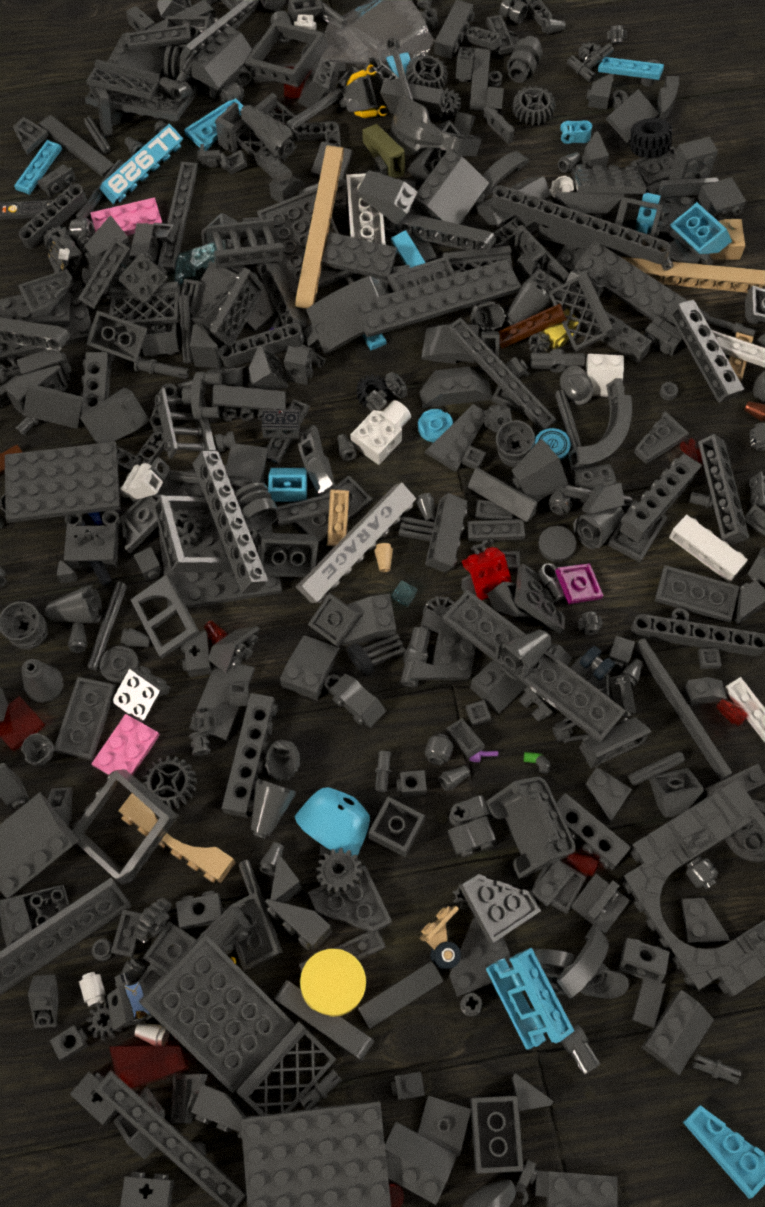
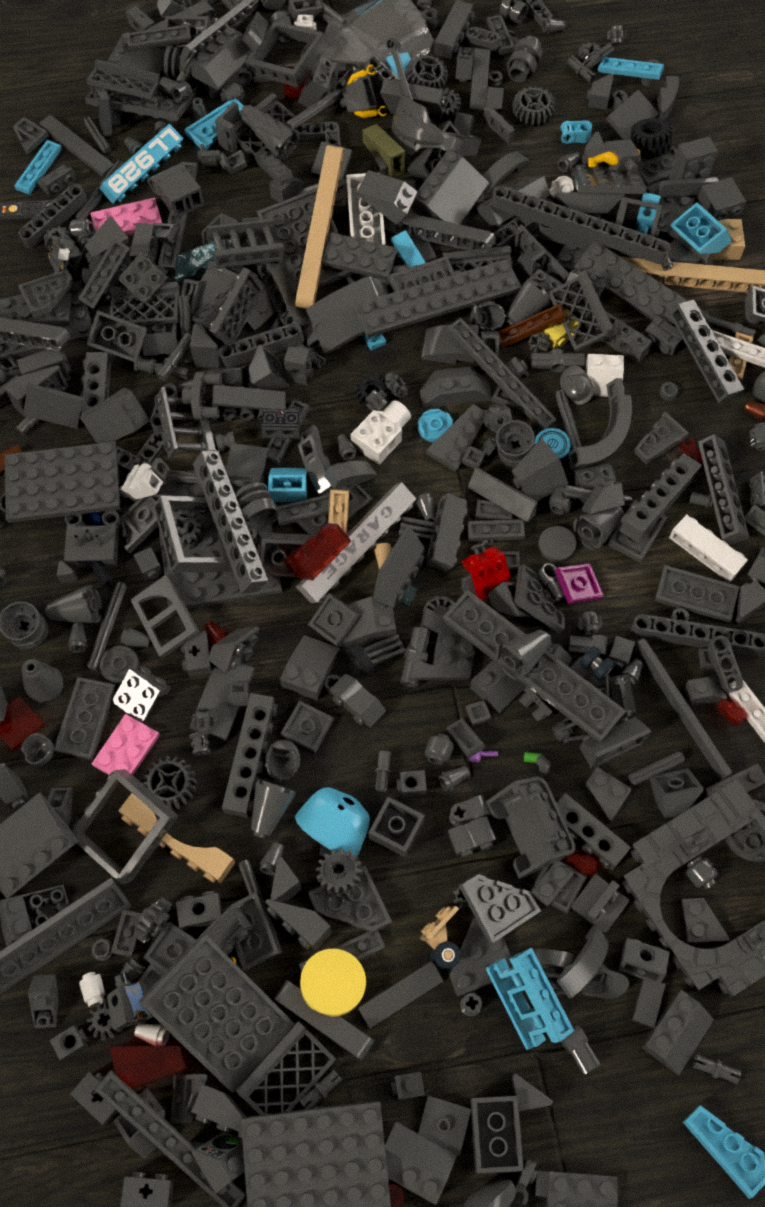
none -> dark grey piece [148,162,205,219]
none -> dark grey pin [156,333,192,381]
none -> dark grey slope [191,1131,245,1194]
none -> dark grey cone [192,98,208,121]
none -> dark grey beam [242,11,269,52]
none -> dark grey tile [280,700,334,753]
none -> clear red wedge [282,523,351,581]
none -> dark grey slope [324,461,378,490]
none -> dark grey slope [373,526,425,608]
none -> dark grey tile [481,437,496,456]
none -> dark grey piece [568,635,607,659]
none -> dark grey torso [588,139,640,174]
none -> dark grey beam [708,636,743,693]

